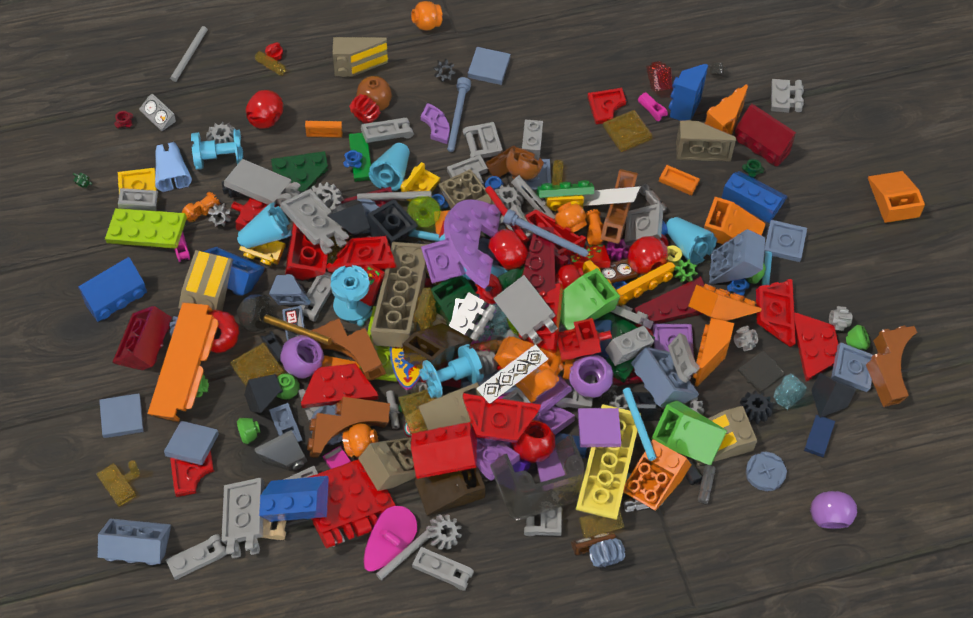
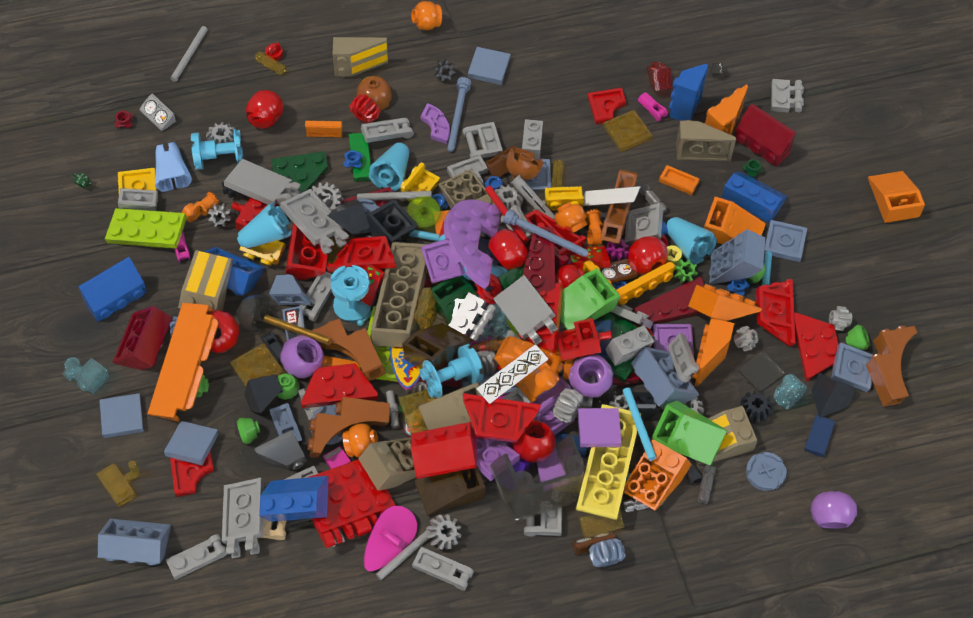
green plate [537,180,594,198] -> none
none -> clear light blue brick [62,357,109,394]
none -> light grey gear [553,388,583,423]

